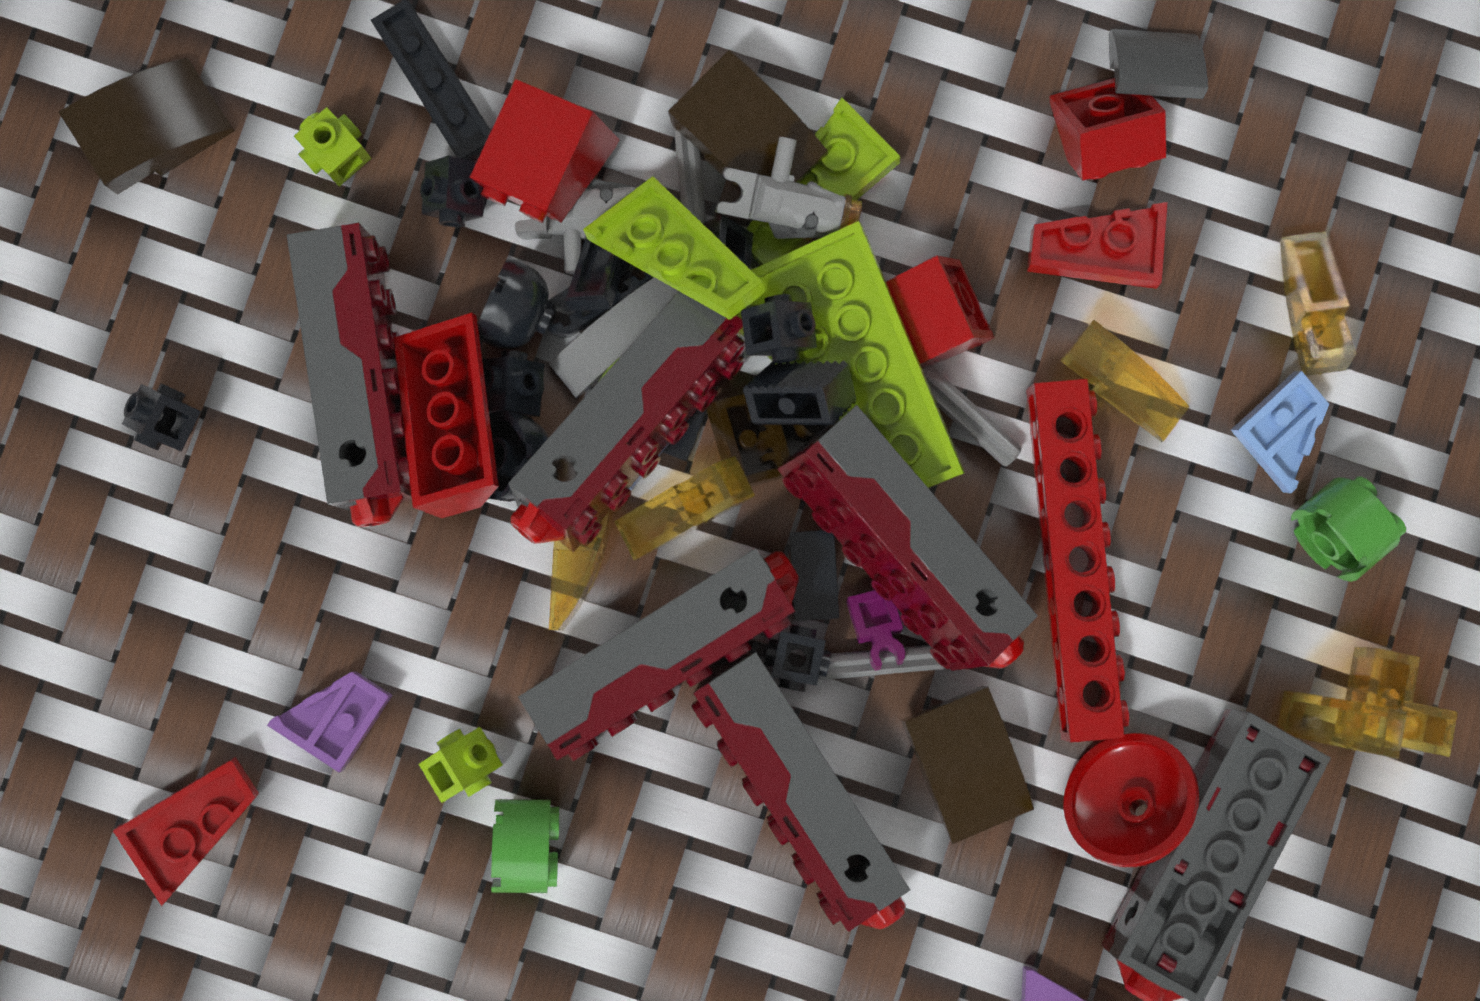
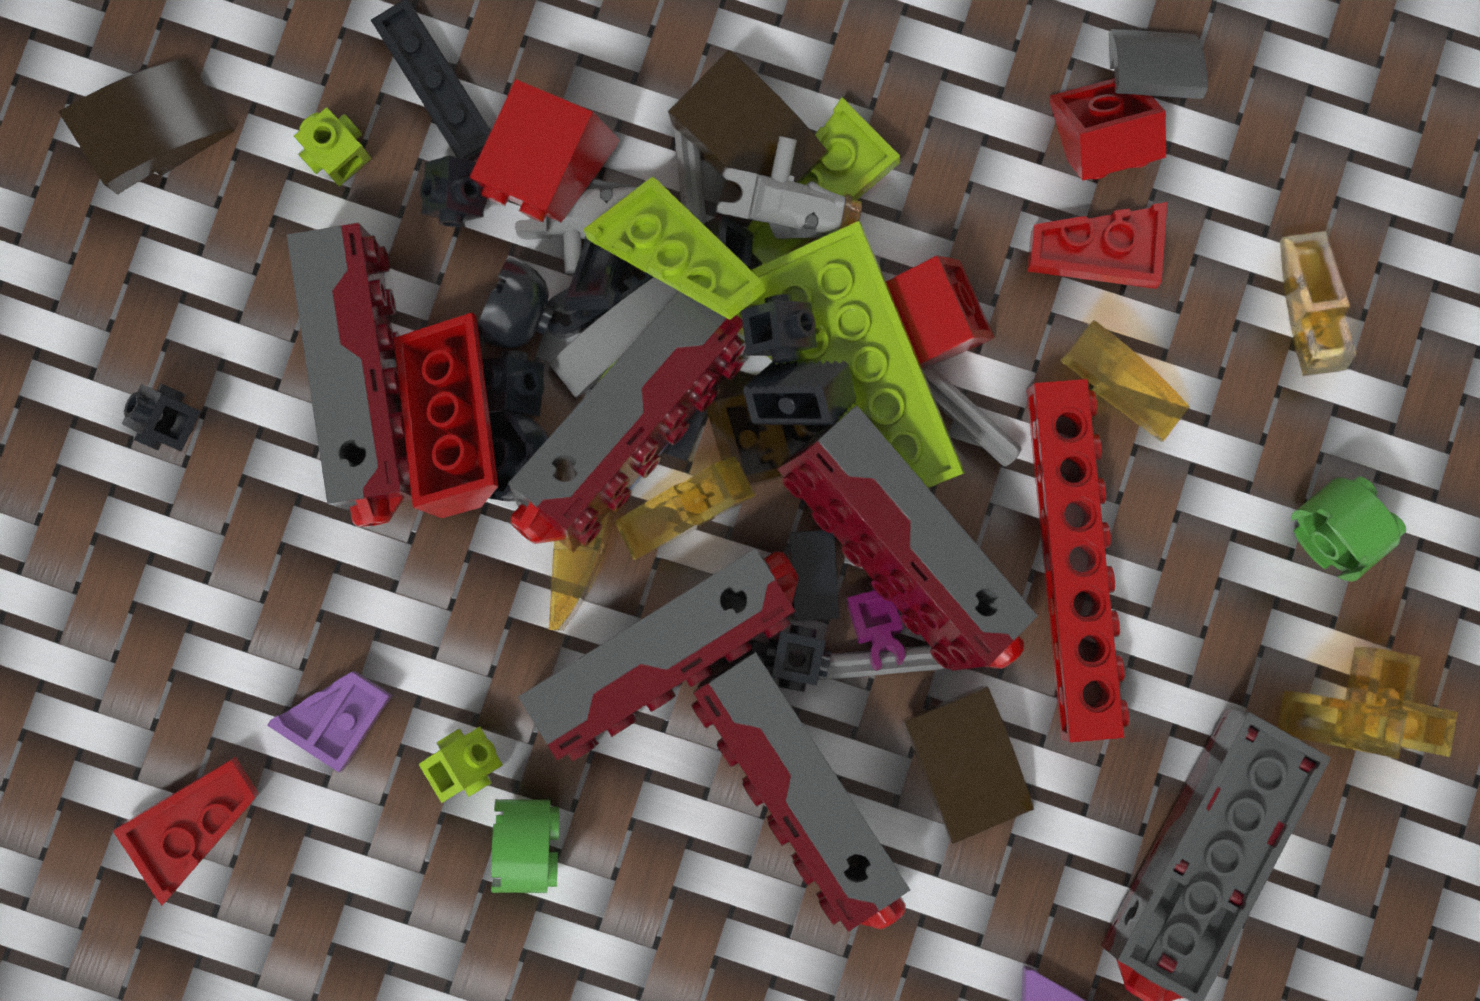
red dish [1063,733,1199,867] -> none
light blue wing [1231,371,1329,493] -> none

